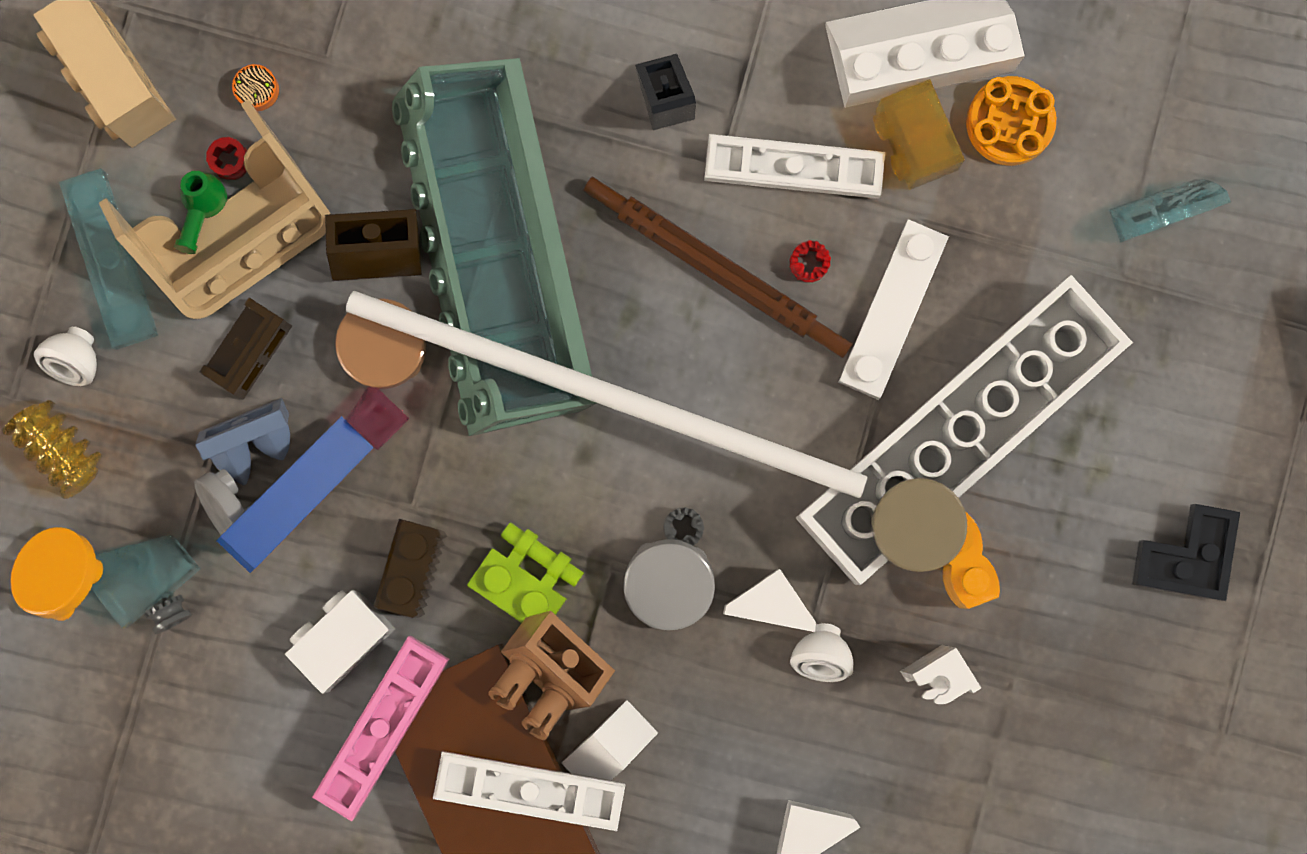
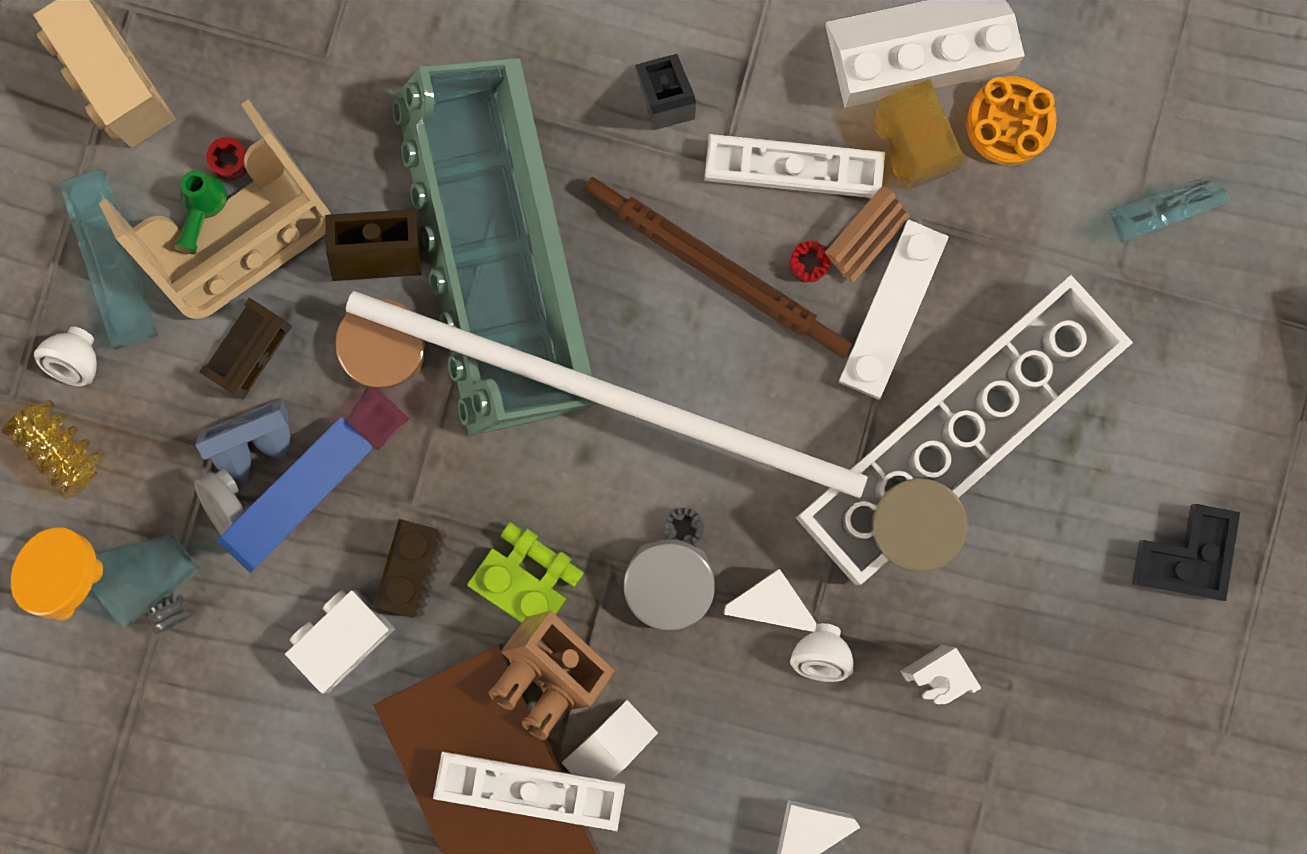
tile [232,64,279,111] -> none
bright pink plate [312,636,450,821] -> none
light orange brick [943,512,1000,609] -> none
none -> medium nougat tile [825,186,910,283]

